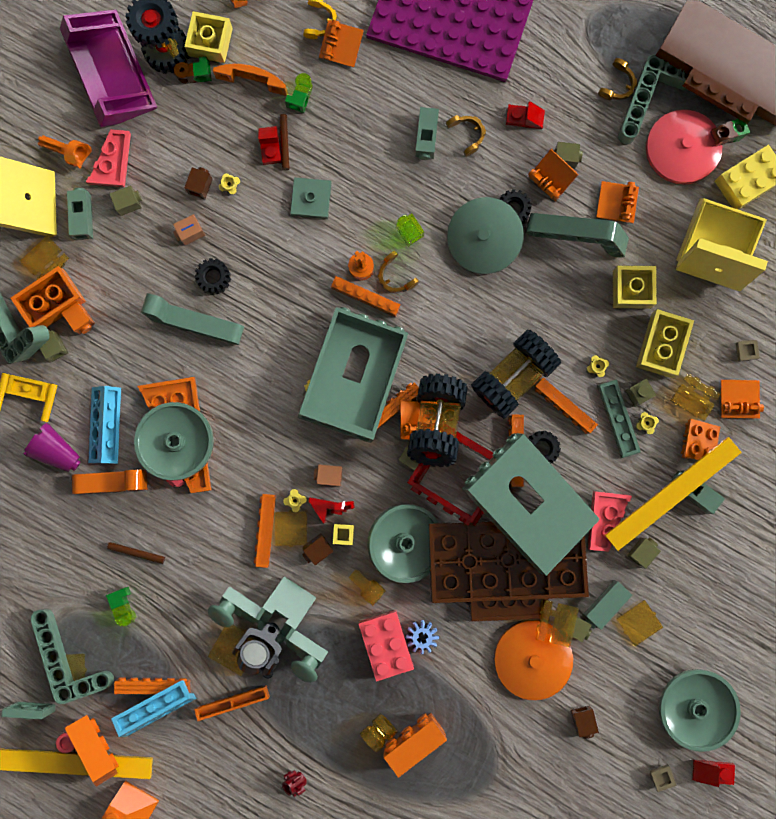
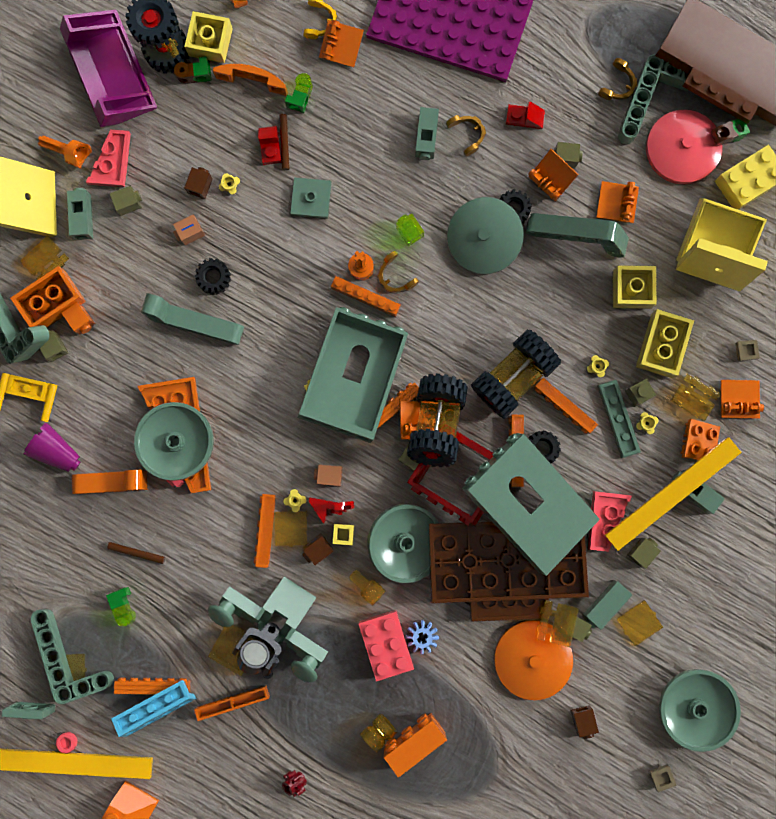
orange brick [65,715,119,787] -> none
medium azure fence [88,386,121,464] -> none
red slope [692,760,735,787] -> none

